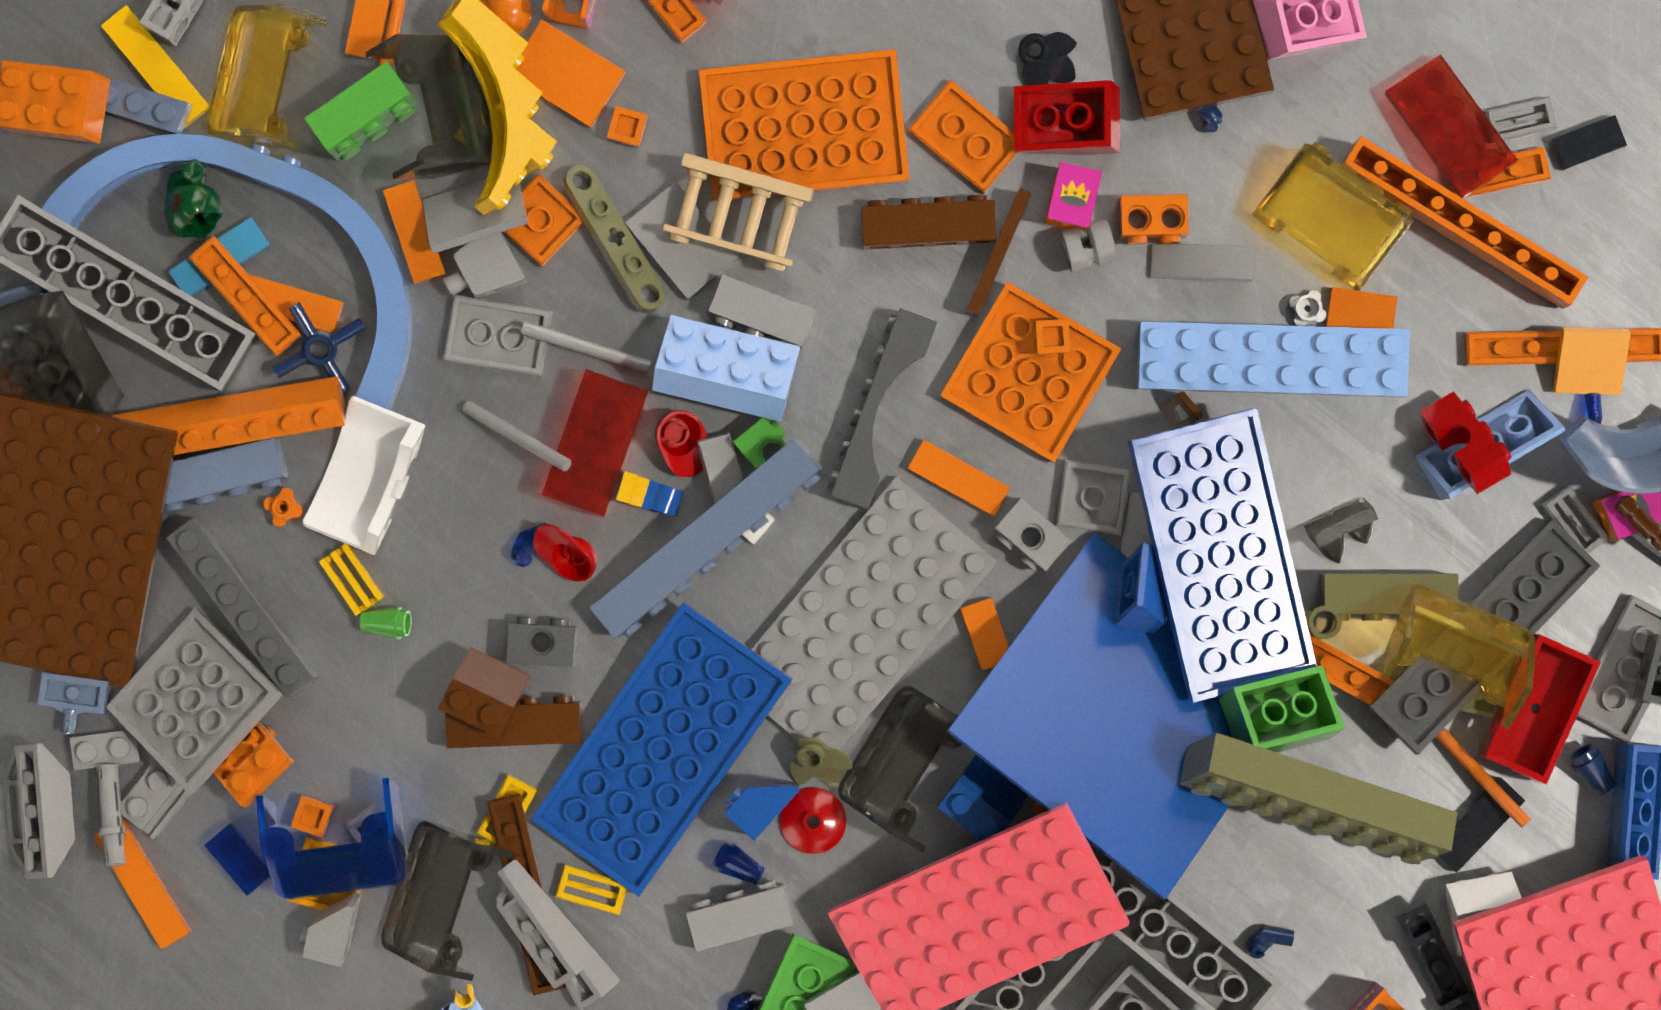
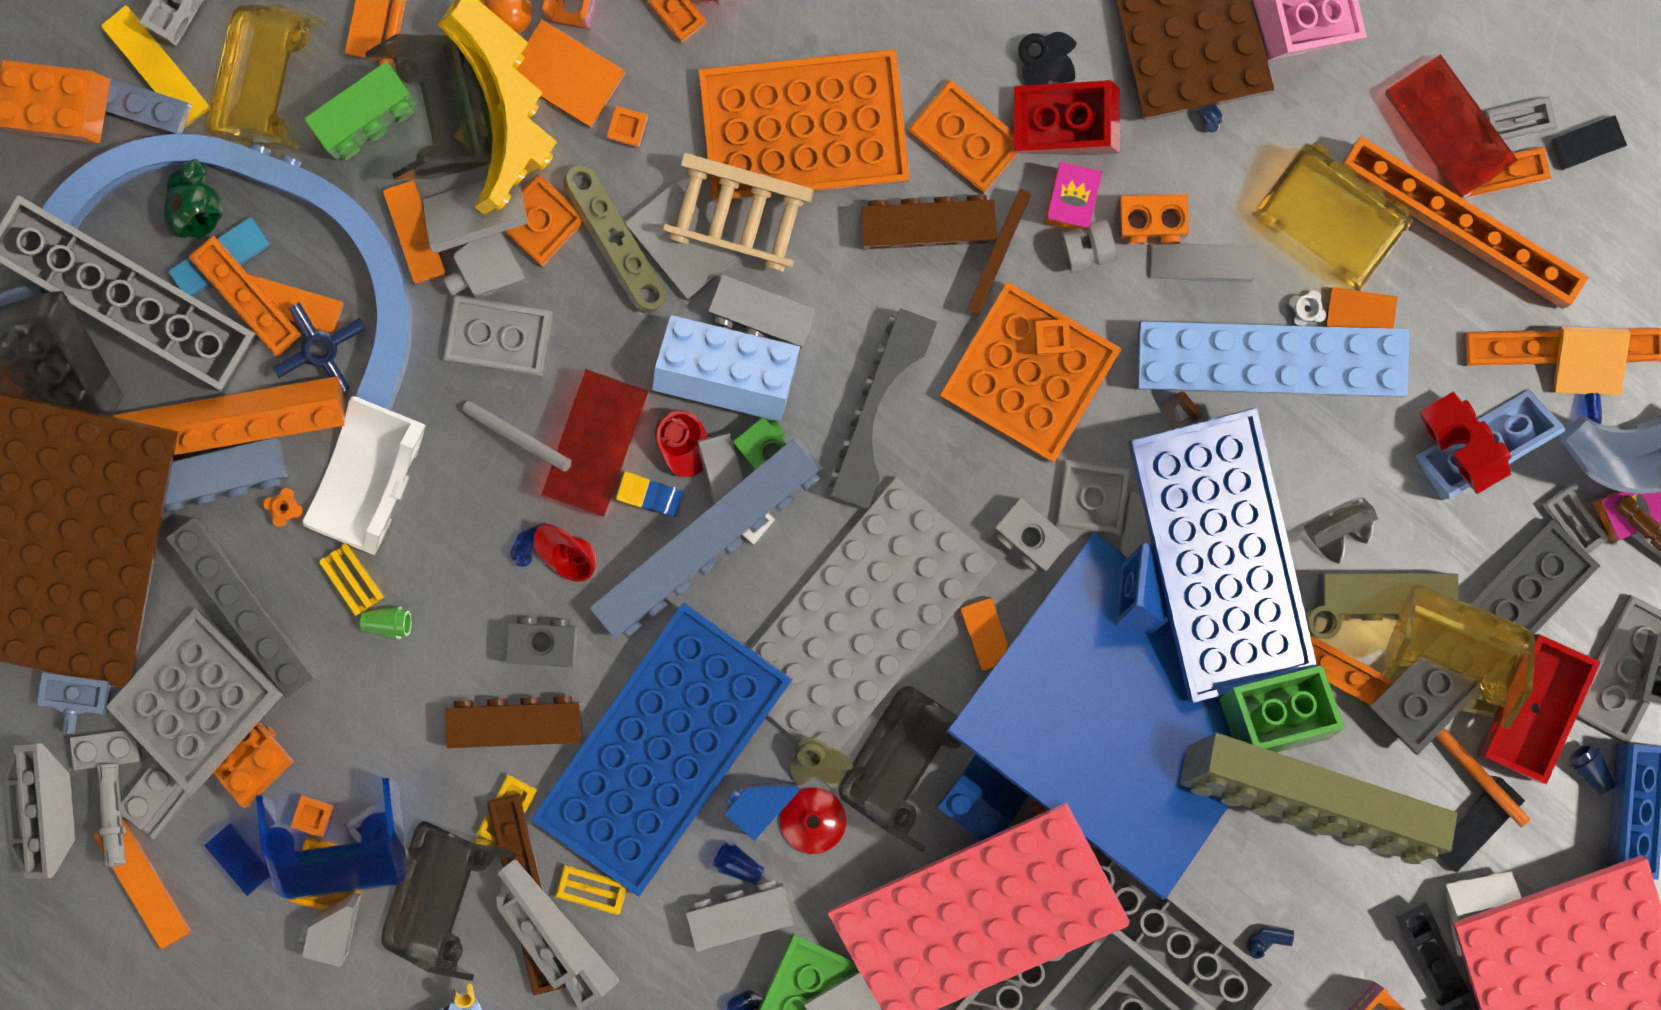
reddish brown slope [438,647,532,738] -> none
light grey bar [520,321,651,373] -> none
orange tile [907,440,1010,517] -> none

